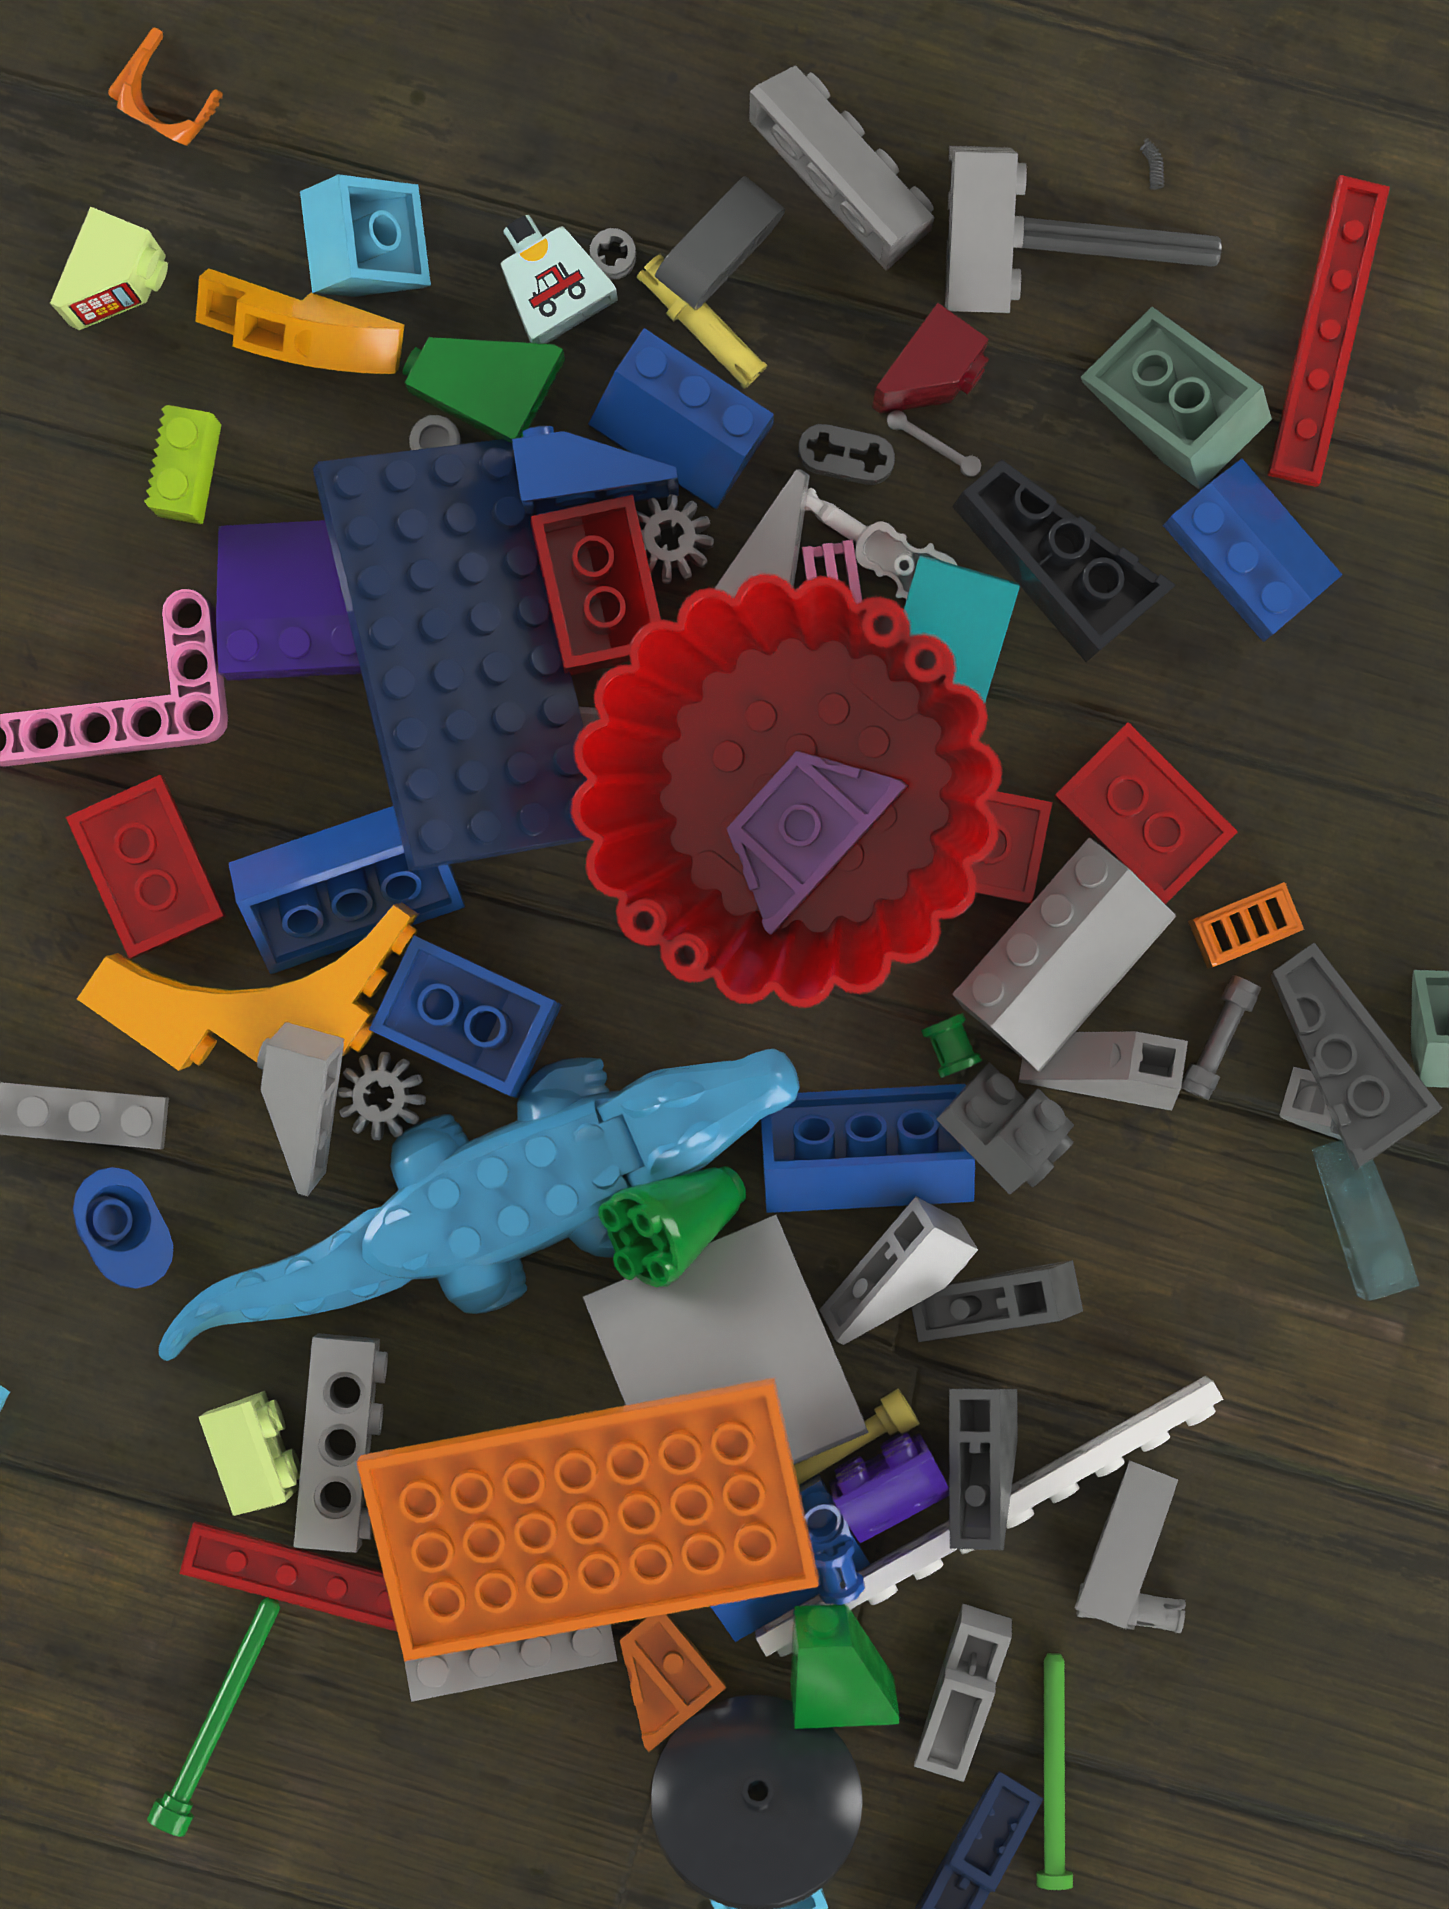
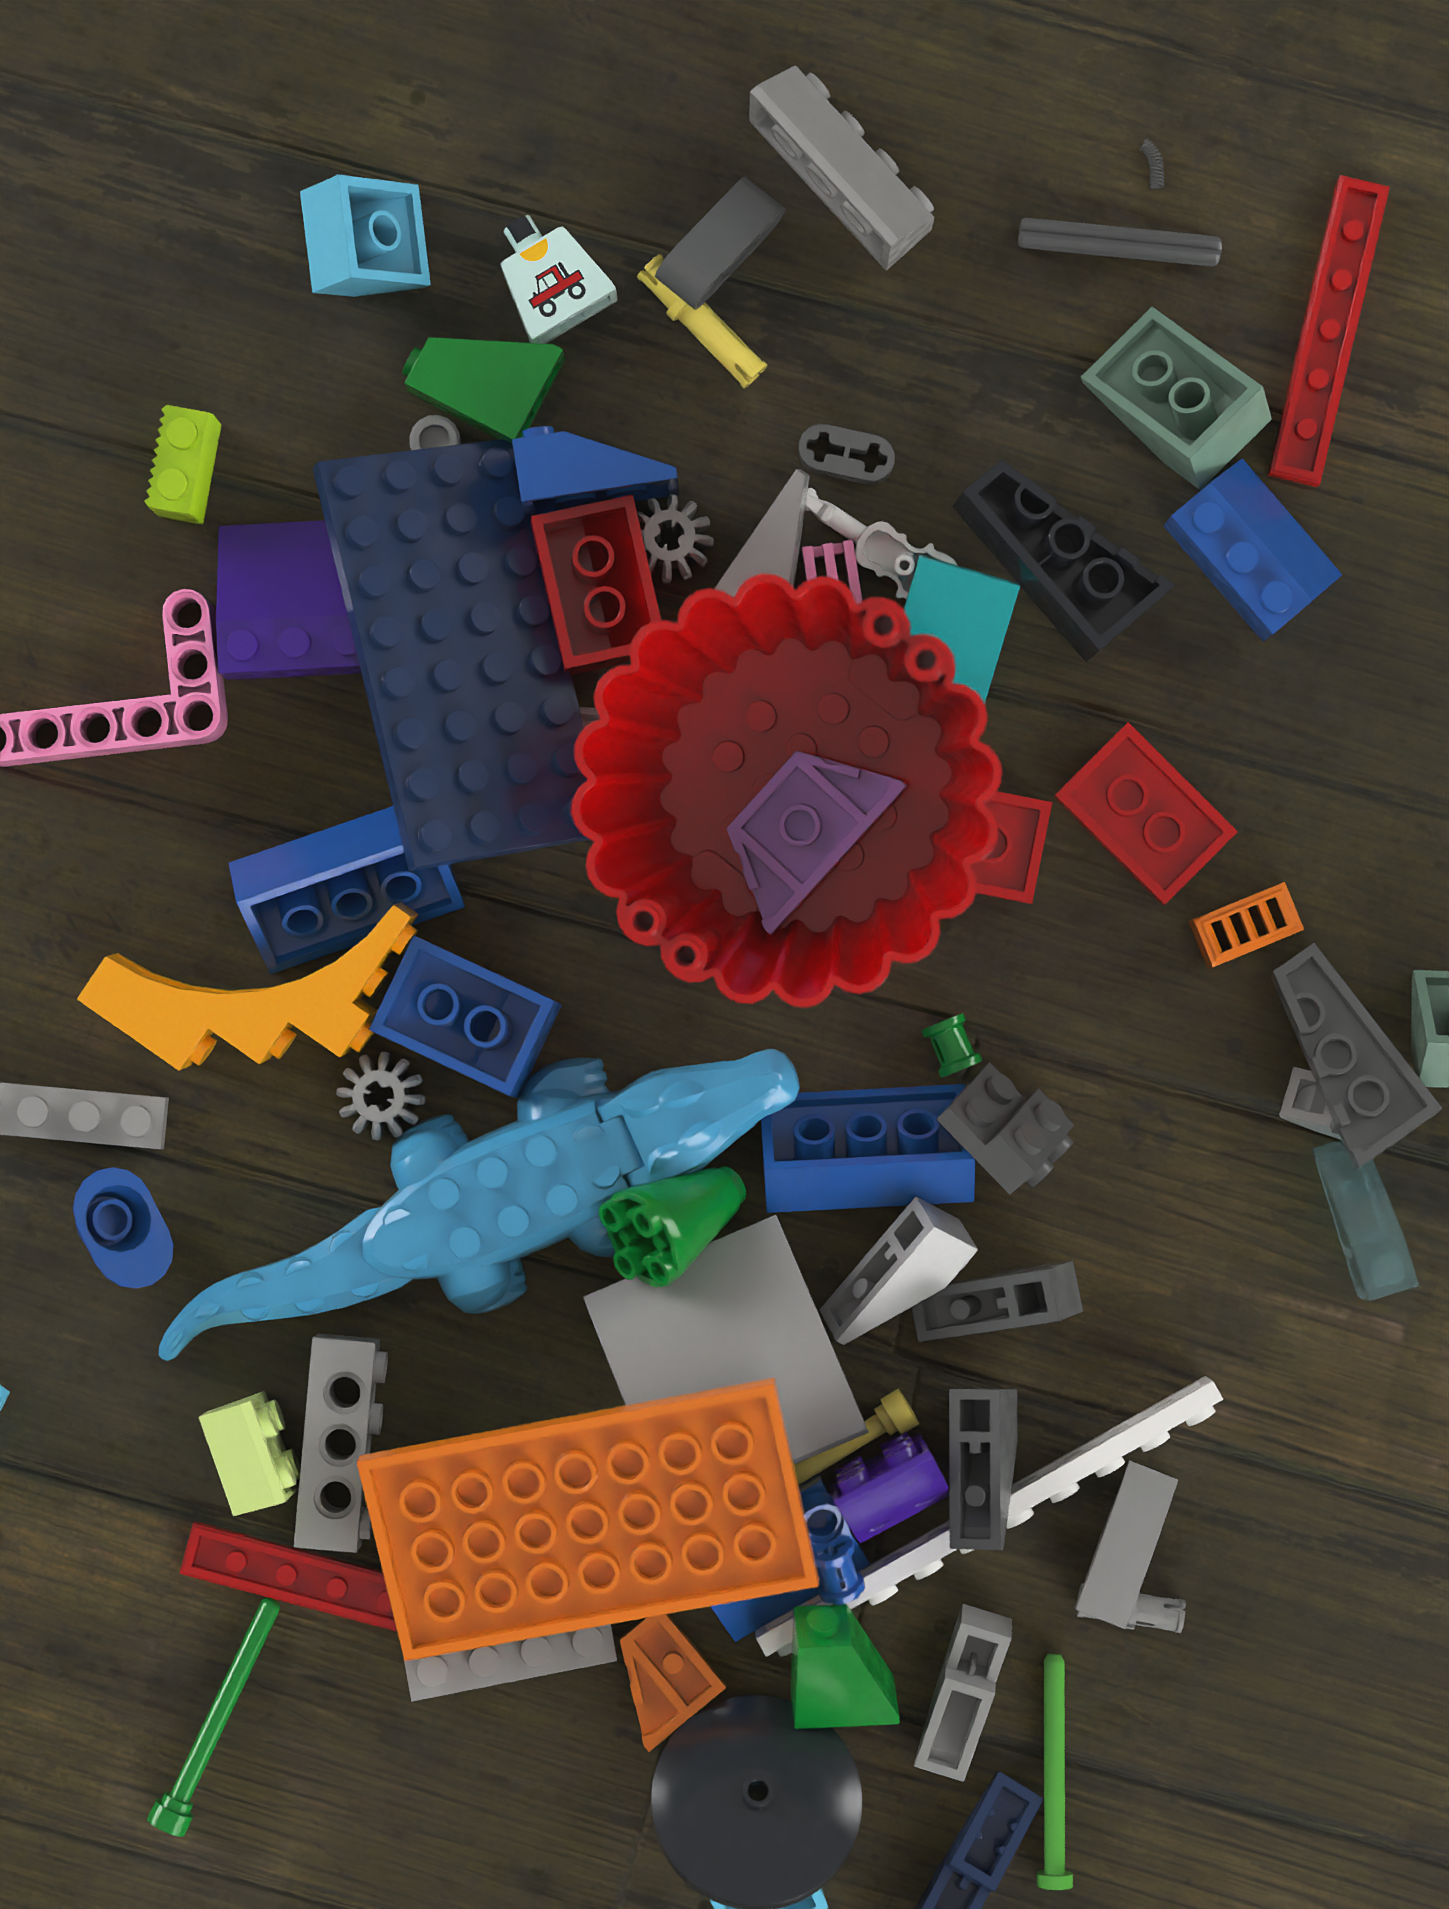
yellowish green slope [50,207,168,330] -> none
red plate [66,775,226,959] -> none
orange helmet [108,28,223,146] -> none
light orange slope [195,268,405,374] -> none
light grey slope [257,1022,345,1196] -> none
blue slope [589,328,774,510] -> none
light grey bush [590,228,636,279] -> none
dark red slope [872,303,989,414] -> none
light grey hinge [887,410,981,477] -> none
light grey wedge [945,146,1027,313] -> none
light grey slope [952,837,1176,1073] -> none
light grey slope [1018,1032,1188,1111] -> none
flat silver bar [1181,975,1261,1100] -> none

